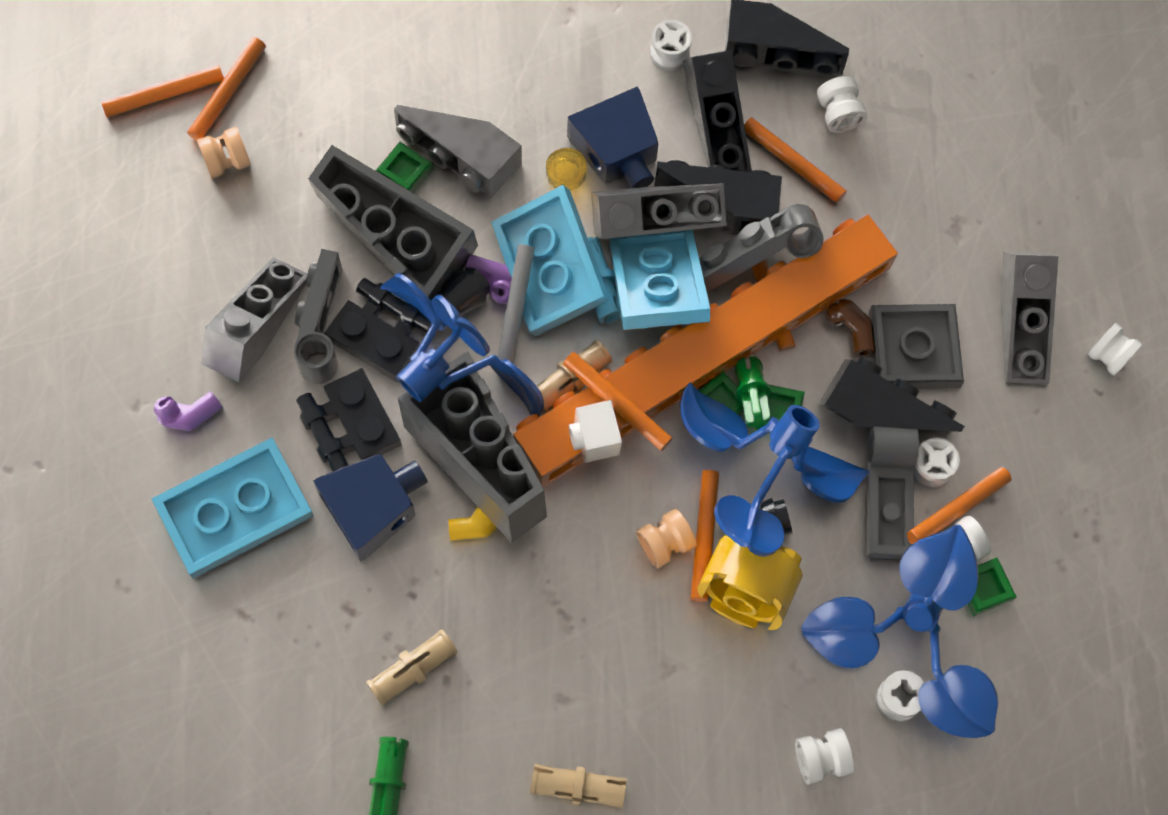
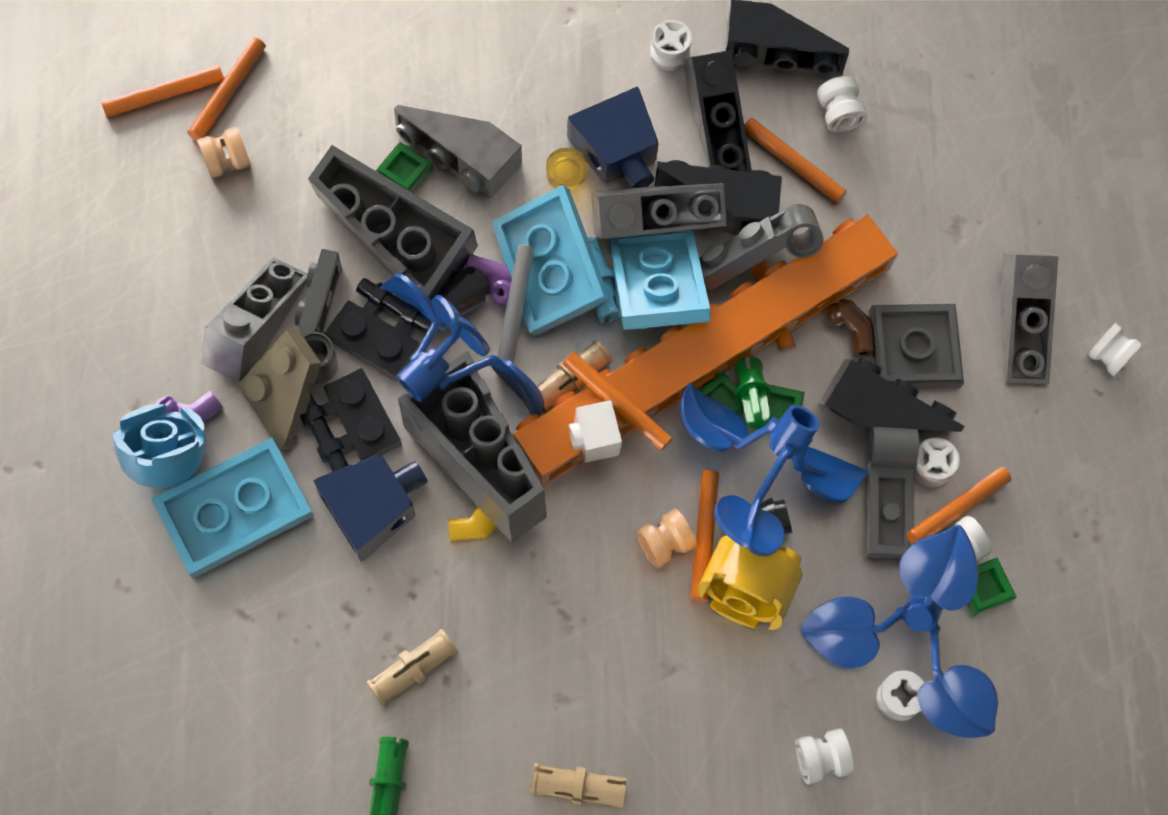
none -> dark azure cylinder [113,404,206,488]
none -> dark tan wing [238,329,321,451]

